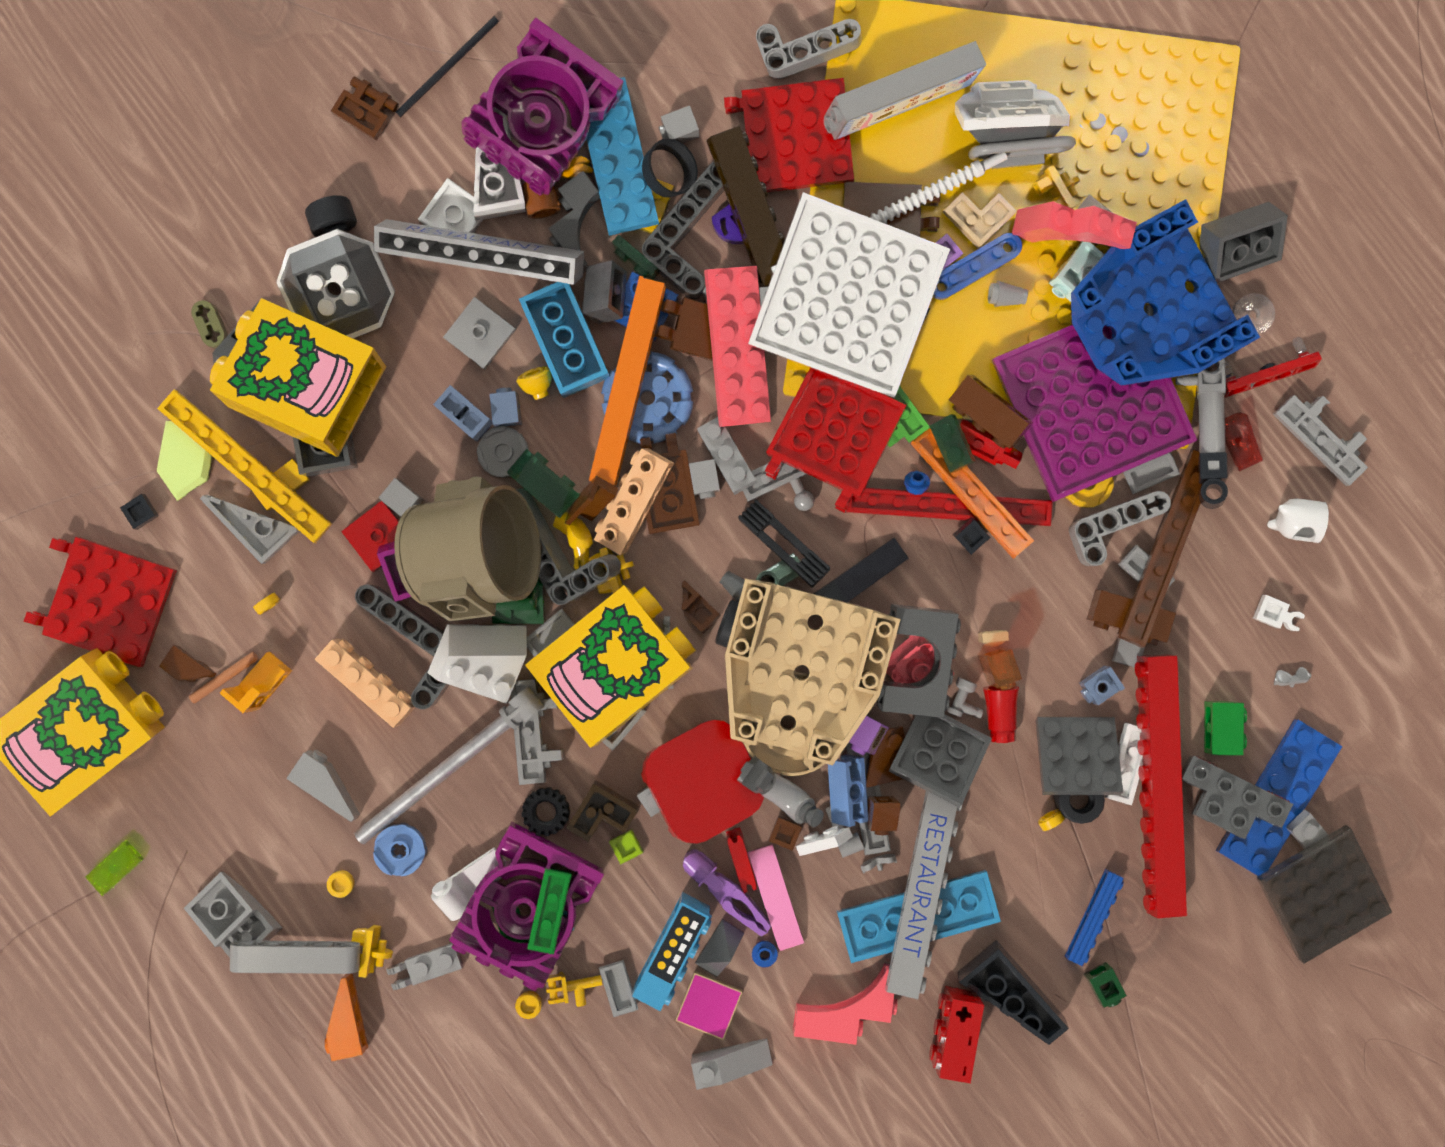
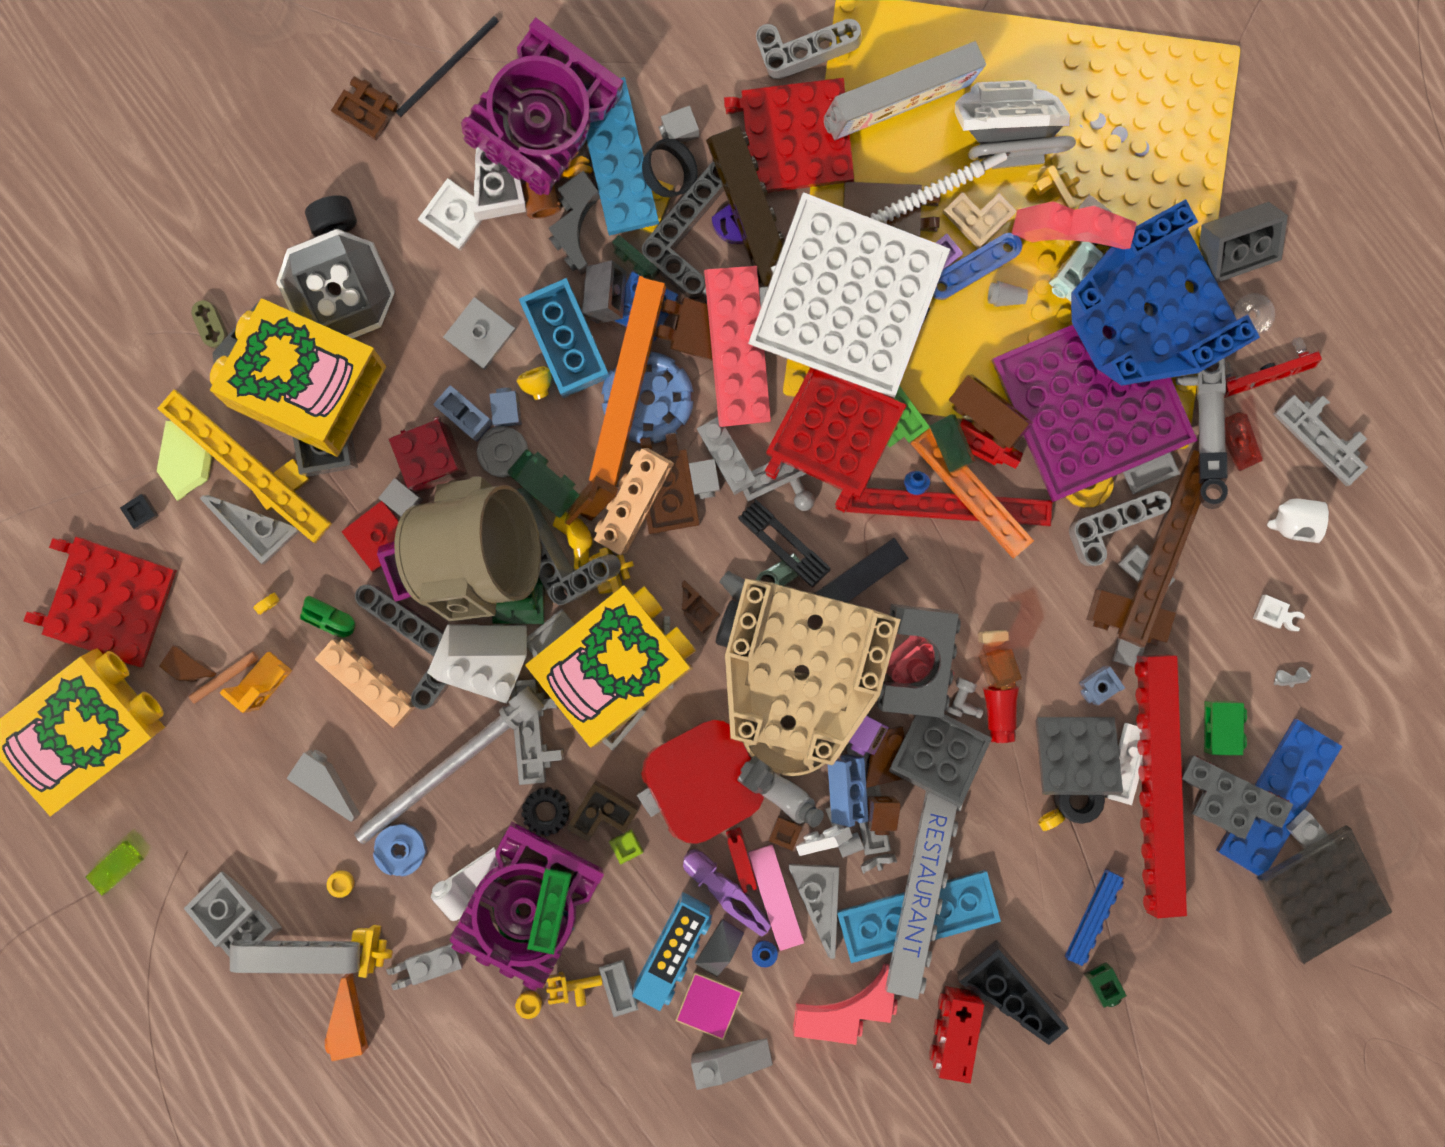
light grey brick [374,219,584,285] -> none
black plate [952,517,990,555] -> none
none -> green arm [299,596,356,638]
none -> dark red container [388,416,468,492]
none -> light grey wing [789,864,839,959]

